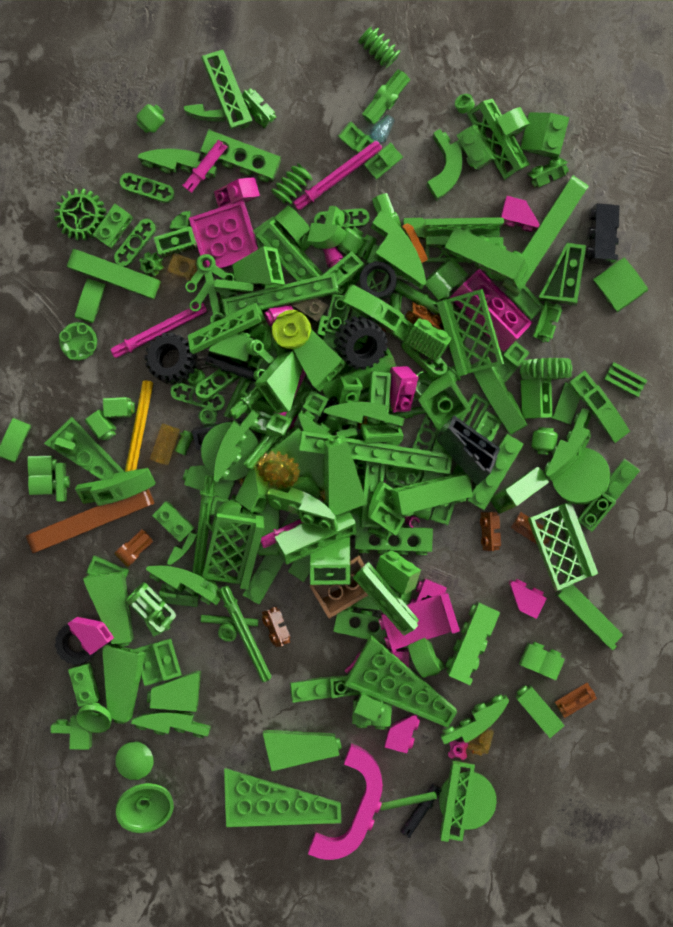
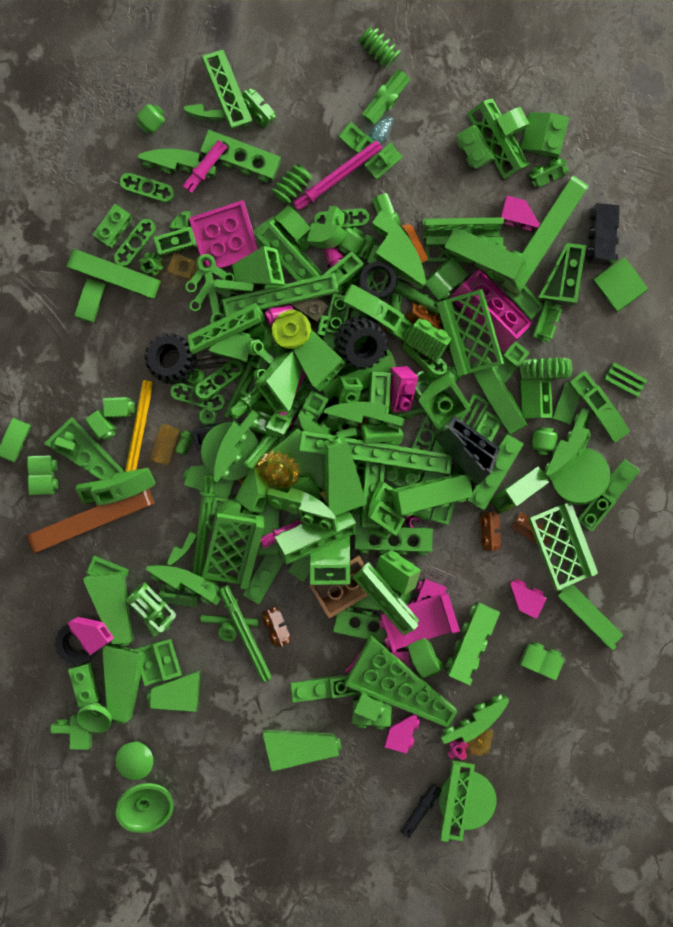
bright green gear [54,189,106,241] -> none
bright green plate [55,463,70,502] -> none
bright green dish [59,322,97,360] -> none
dark pink axle [111,302,207,358] -> none
dark orange piece [114,529,153,567] -> none
bright green slope [131,710,211,738] -> none
bright green brick [152,501,195,542] -> none
black pin [205,352,262,382] -> none
dark pink slope [214,178,260,208] -> none
bright green wing [224,768,341,827] -> none
dark pink arch [308,743,383,860] -> none
bright green bar [380,791,437,811] -> none
bright green tile [403,218,423,238] -> none
bright green arch [426,129,462,201] -> none
bright green tile [455,94,475,113] -> none
bright green slope [515,684,565,738] -> none
dark orange hinge [555,682,597,718] -> none

